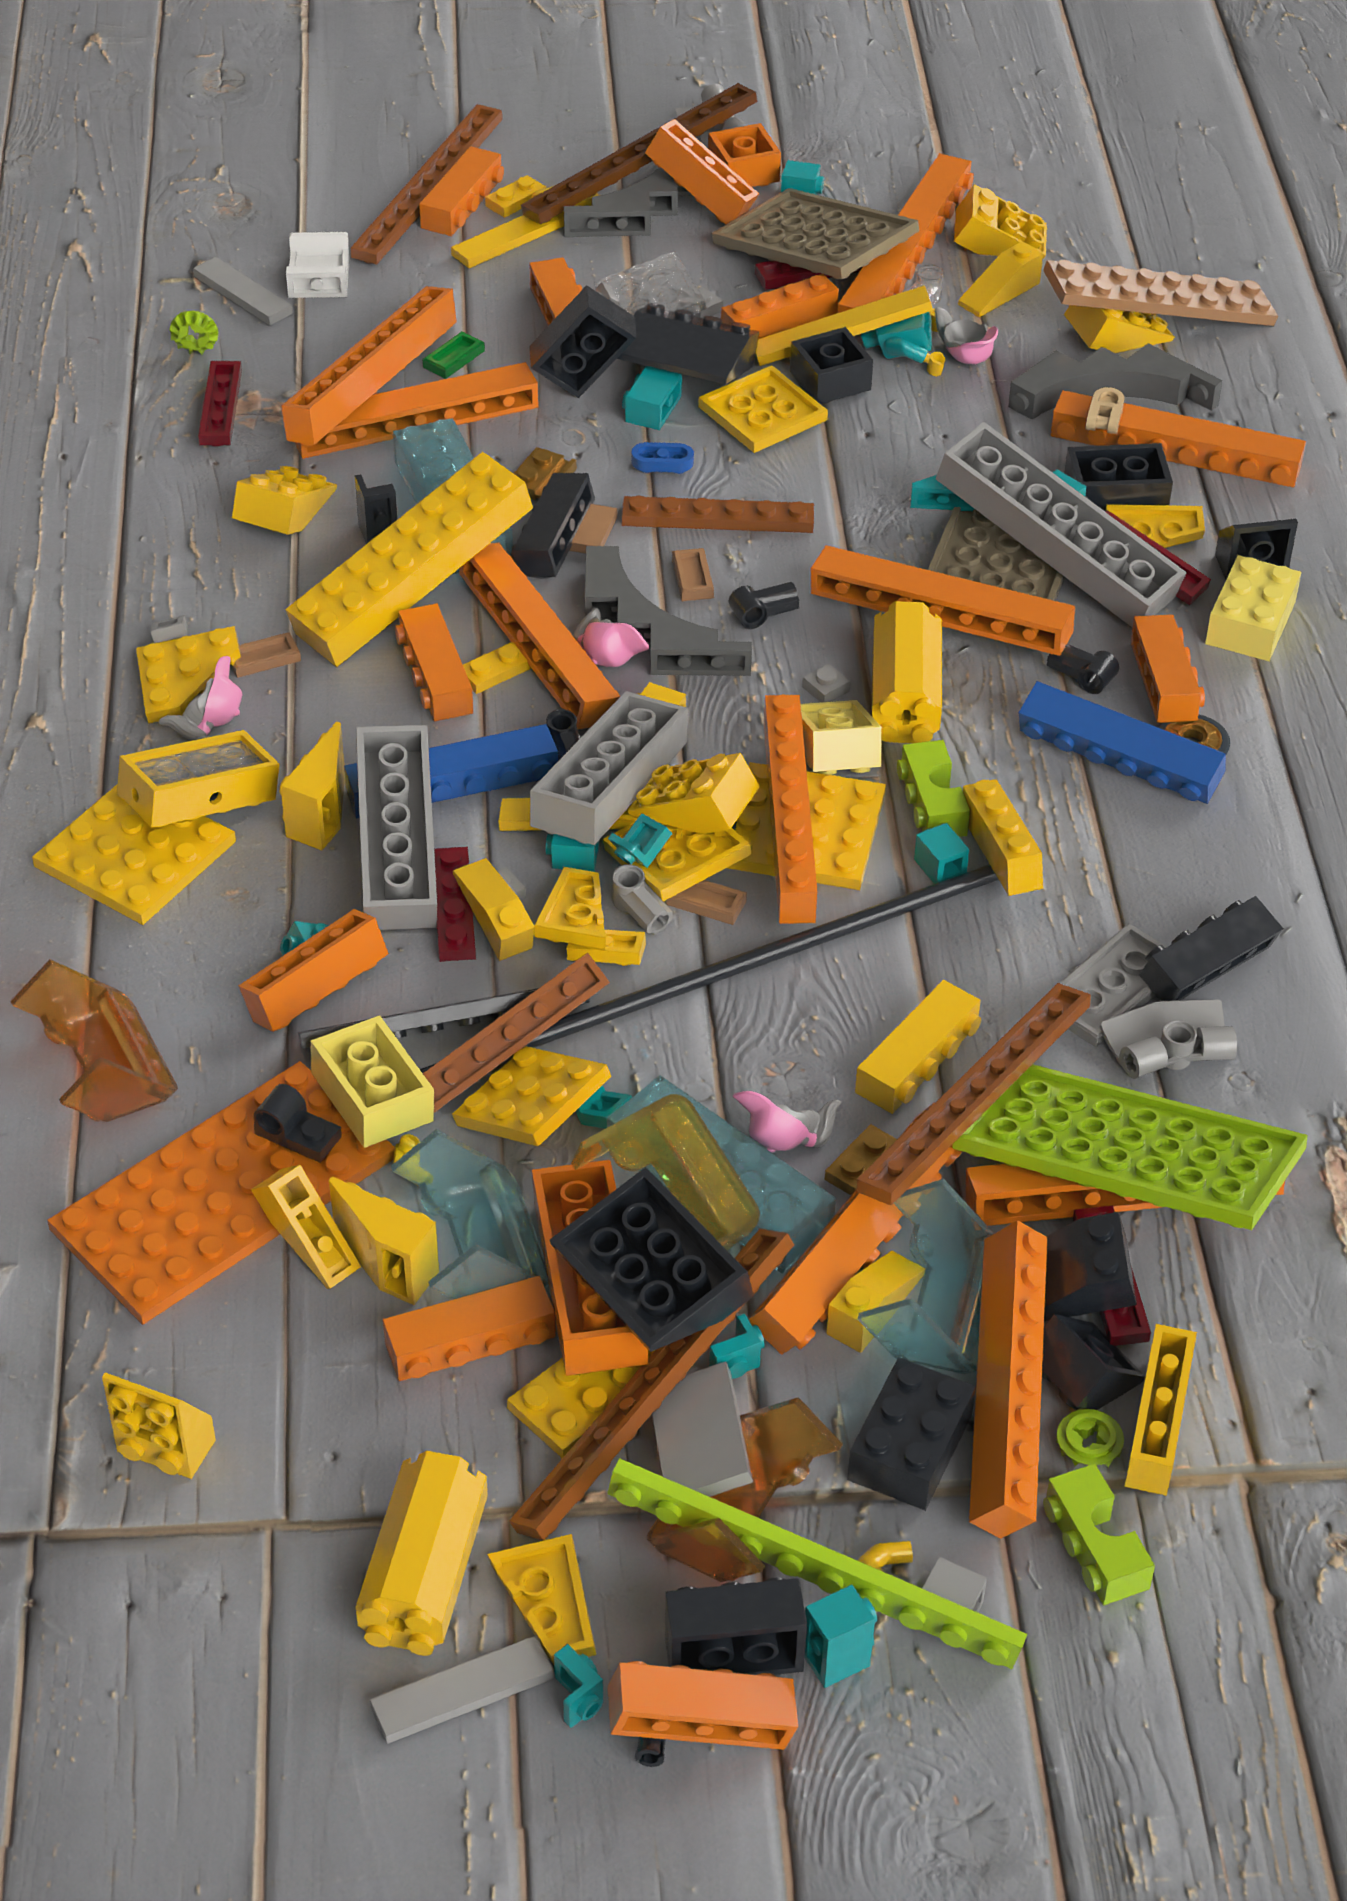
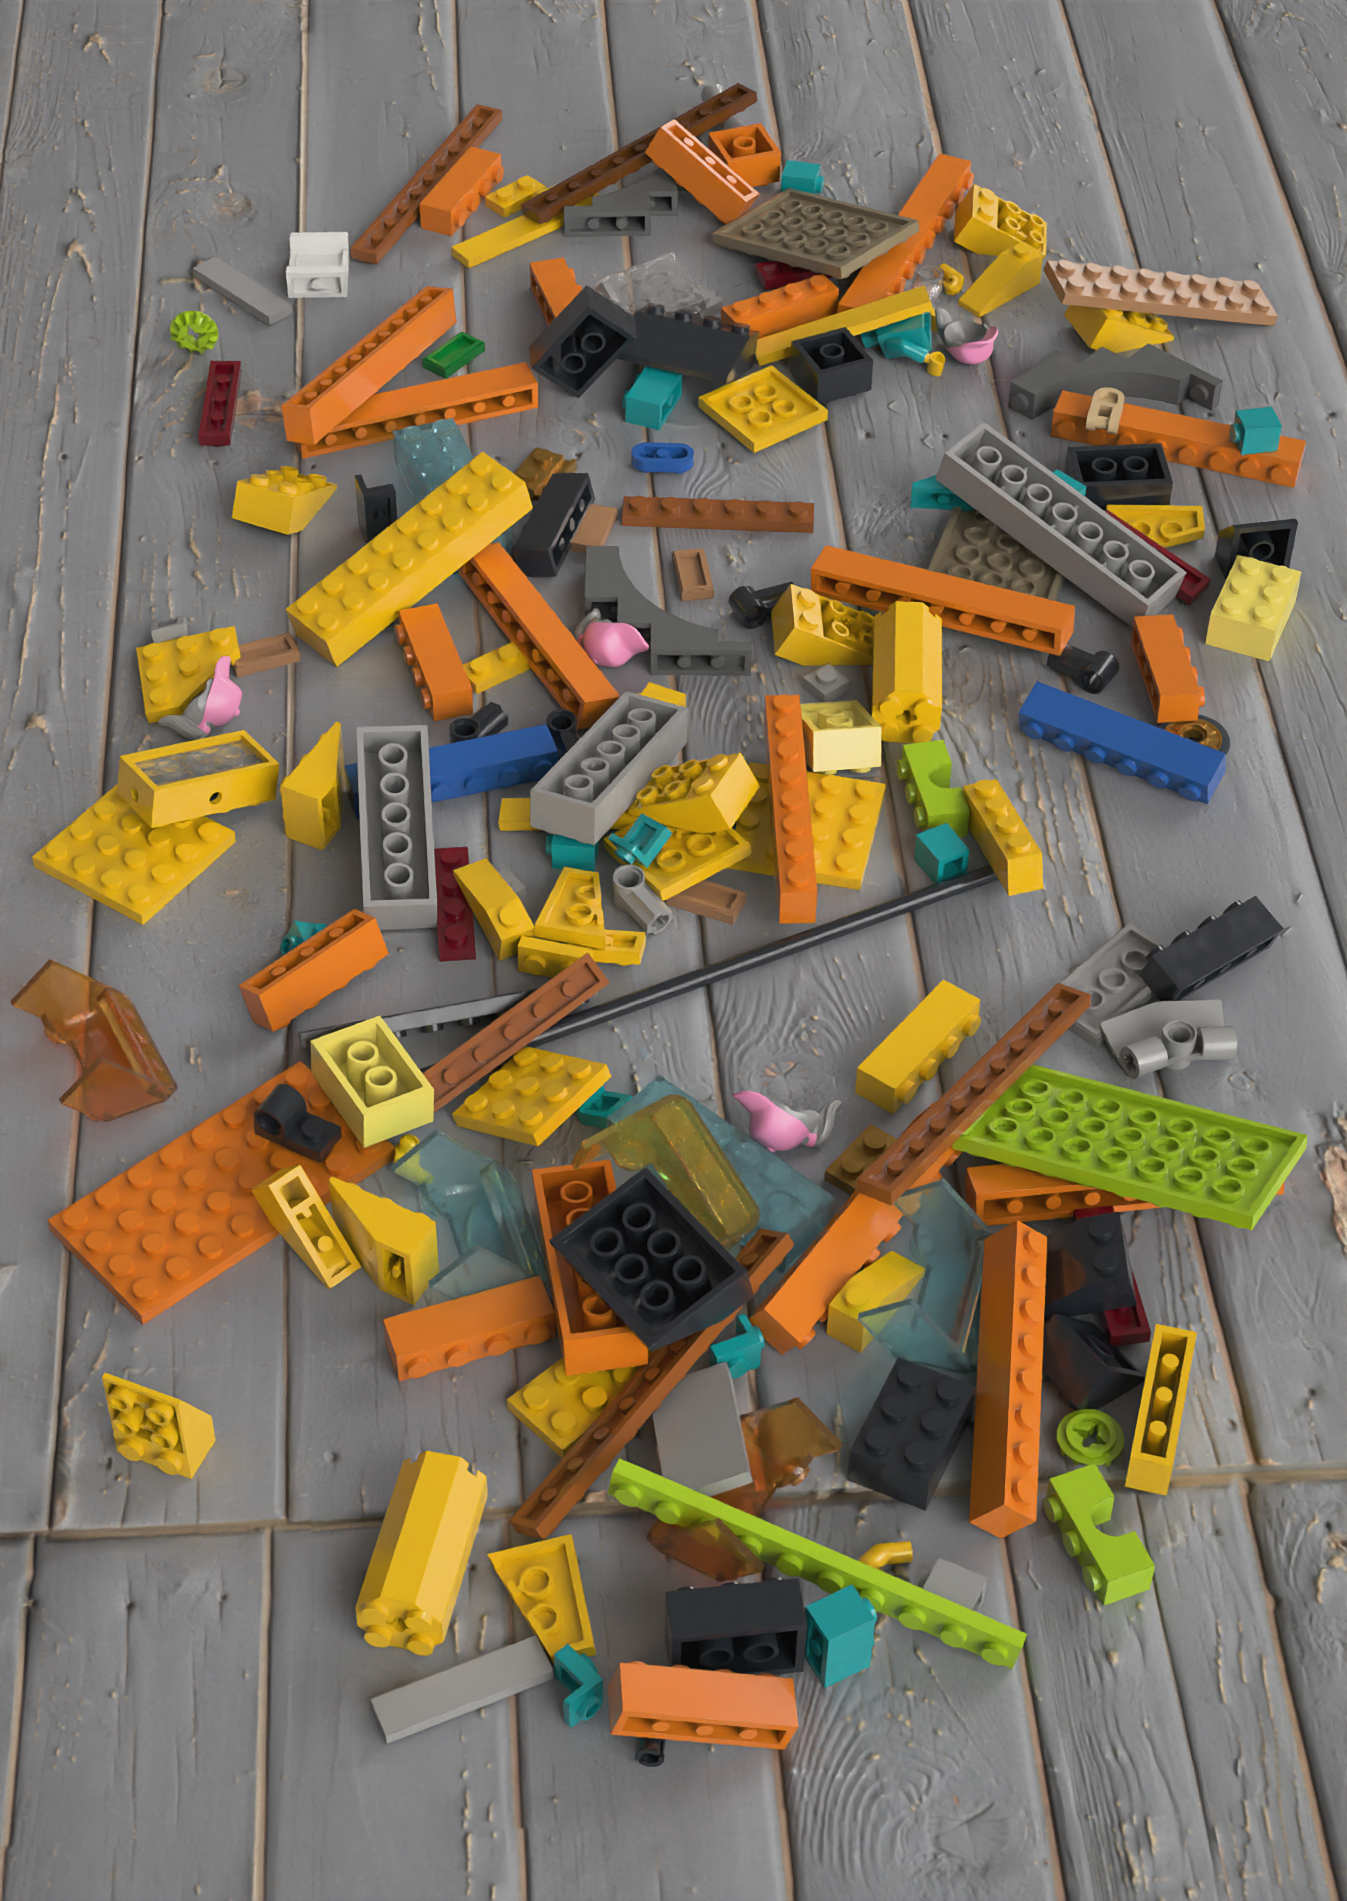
none -> black piece [449,701,508,744]
none -> yellow plate [518,936,593,978]
none -> yellow slope [771,584,874,666]
none -> yellow arm [937,263,965,295]
none -> teal brick [1229,407,1282,455]

